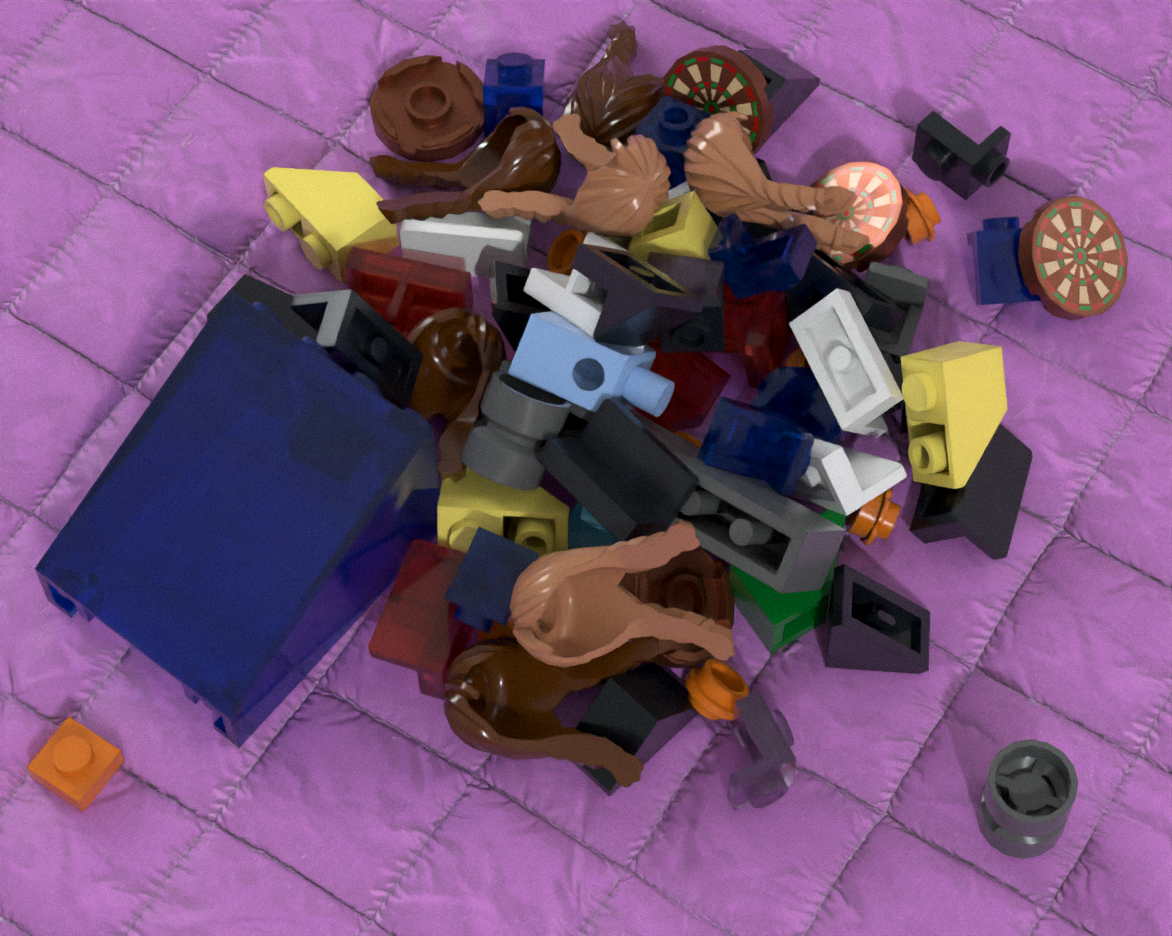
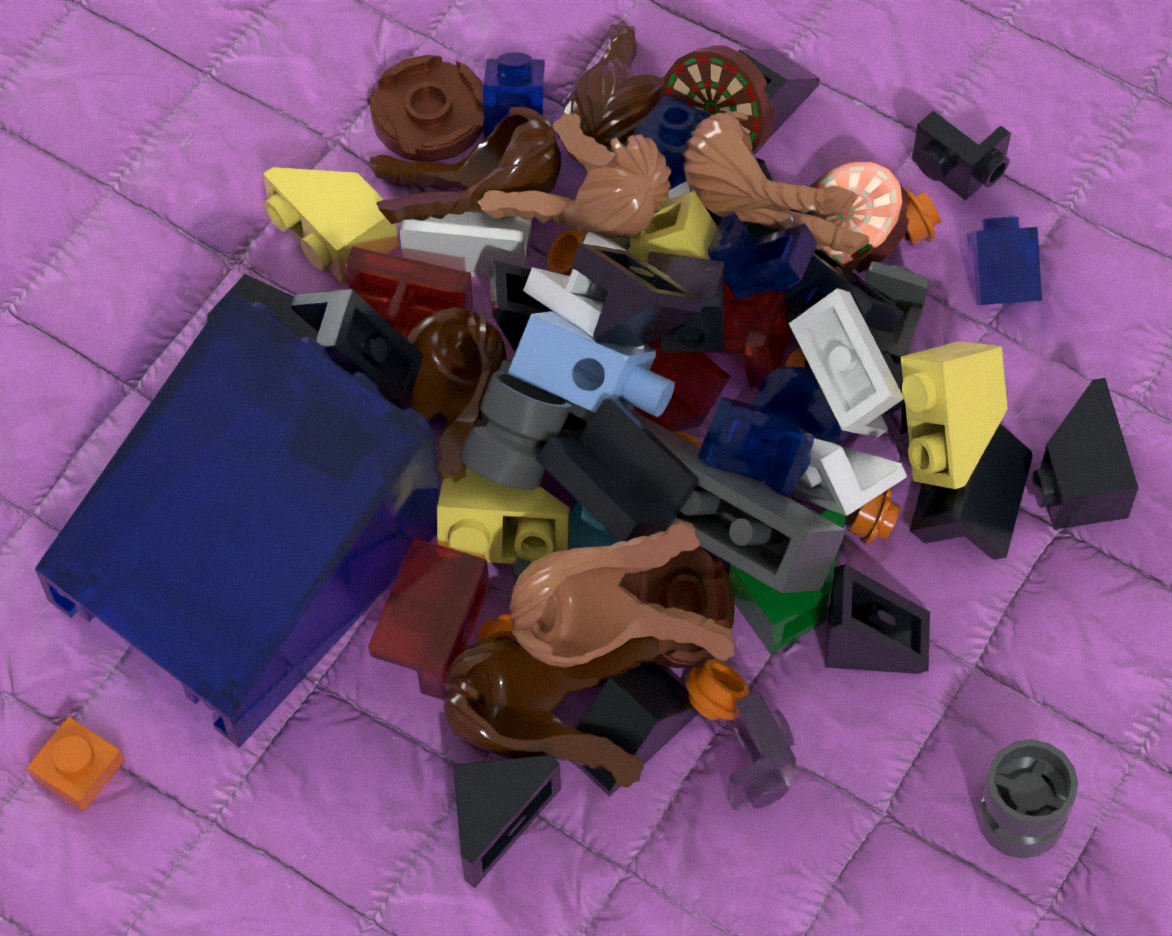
clear blue bracket [444,527,540,634] -> none
copper tile [1018,195,1128,321] -> none
none -> black slope [453,755,561,888]
none -> black slope [1032,378,1139,530]

